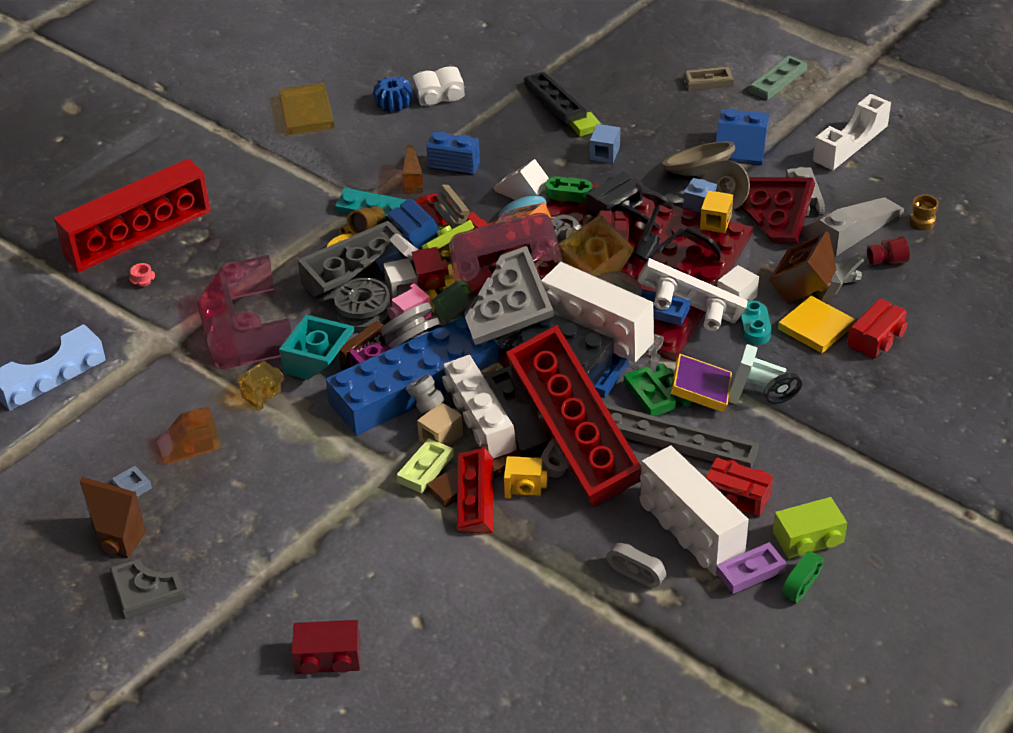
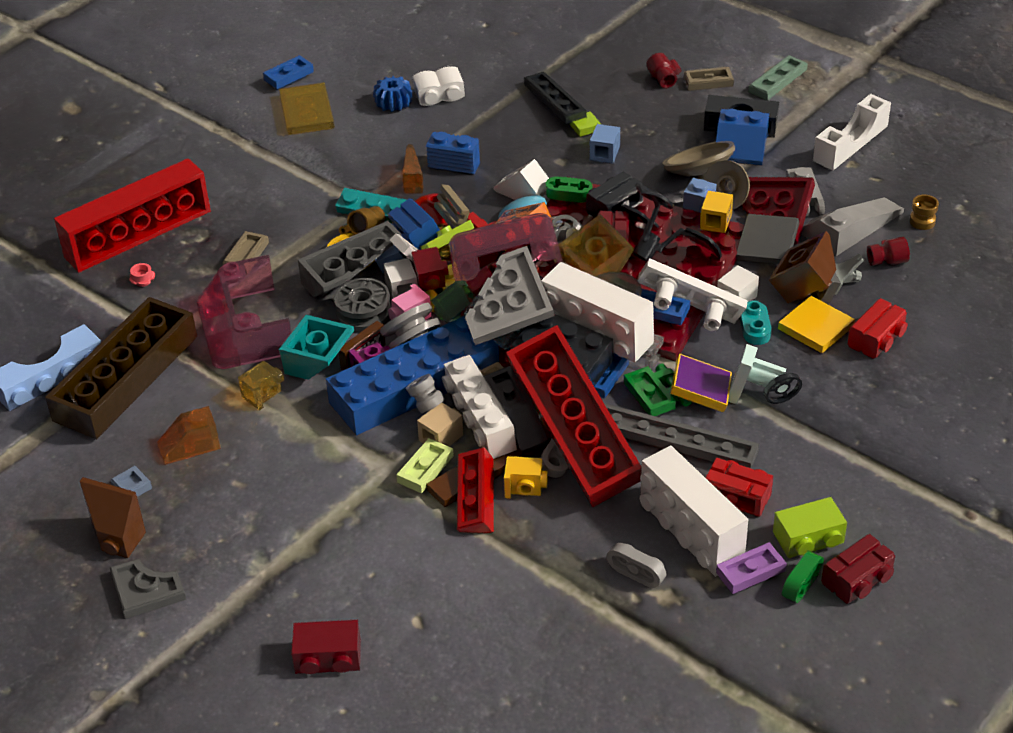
none -> dark brown brick [45,297,197,440]
none -> dark tan tile [223,231,269,274]
none -> blue plate [263,55,314,89]
none -> dark red piece [646,53,681,88]
none -> black arch [704,95,779,138]
none -> dark grey tile [736,214,799,264]
none -> dark red brick [821,534,895,604]

